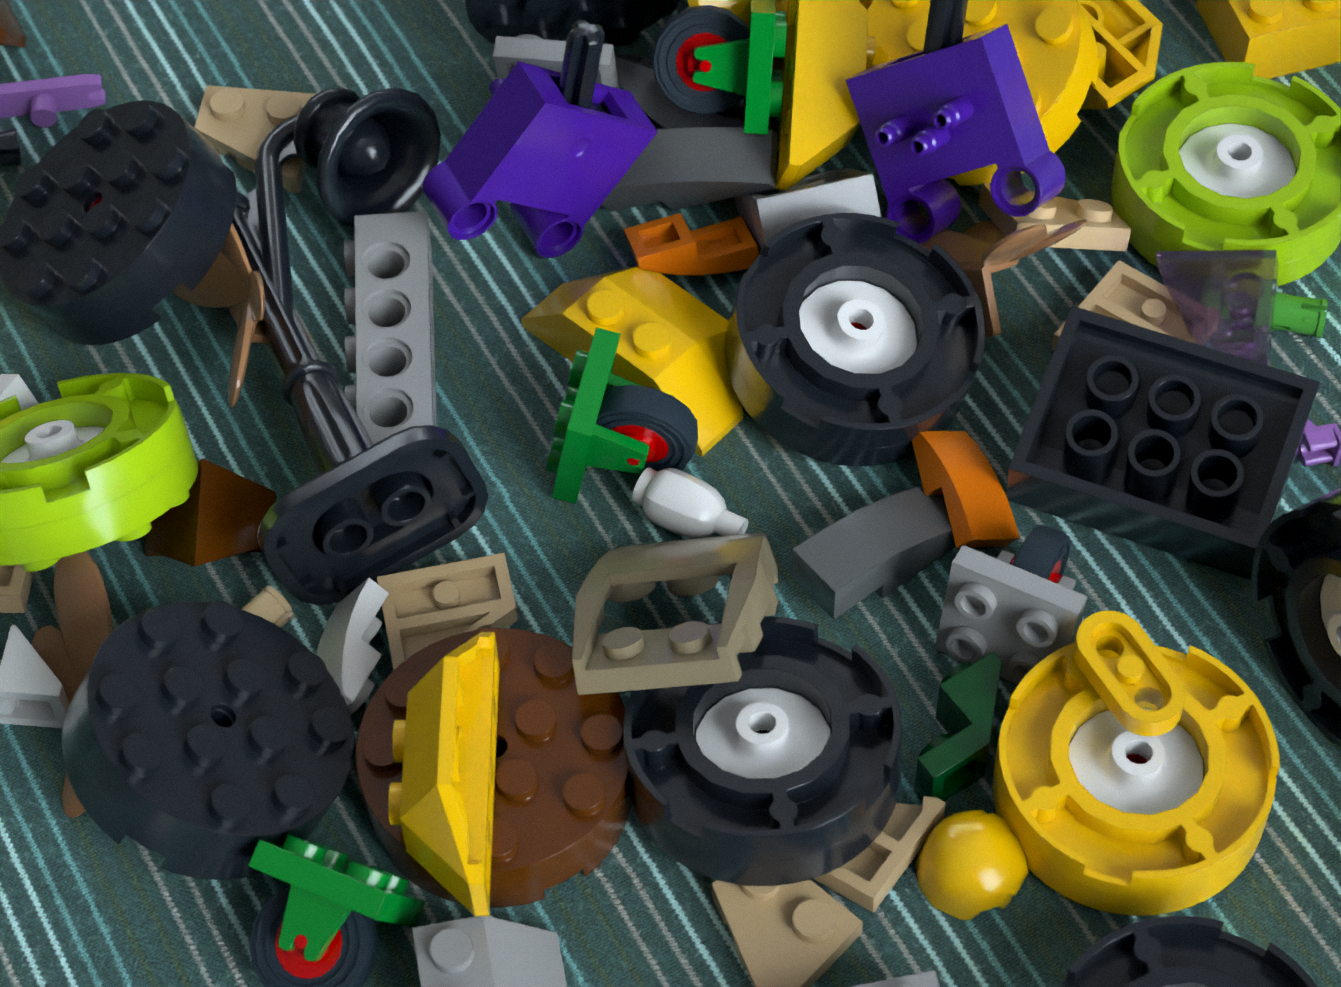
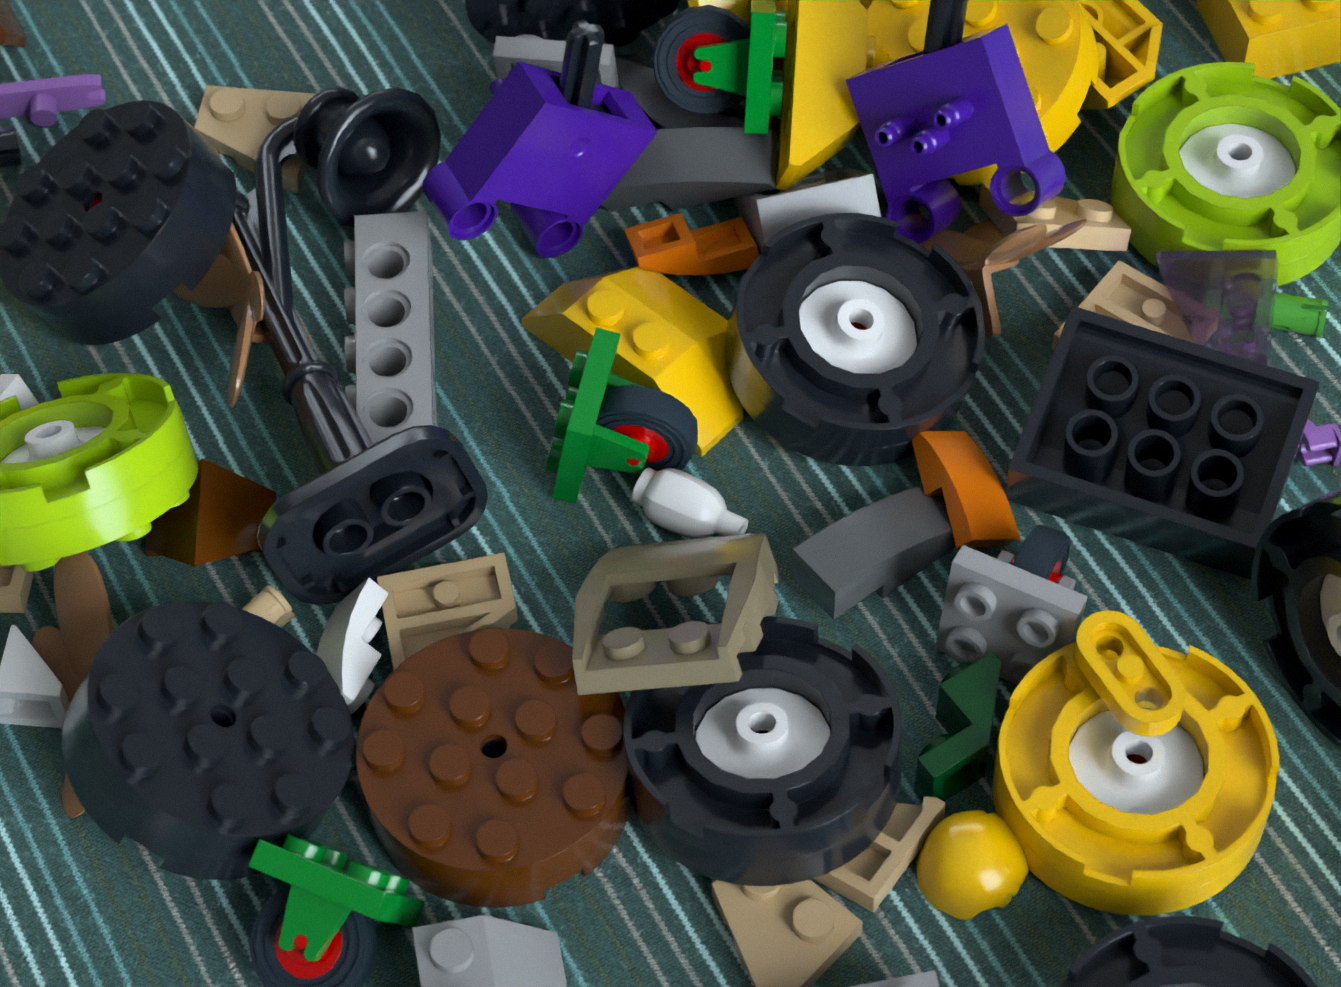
yellow wedge [388,632,500,916] -> none

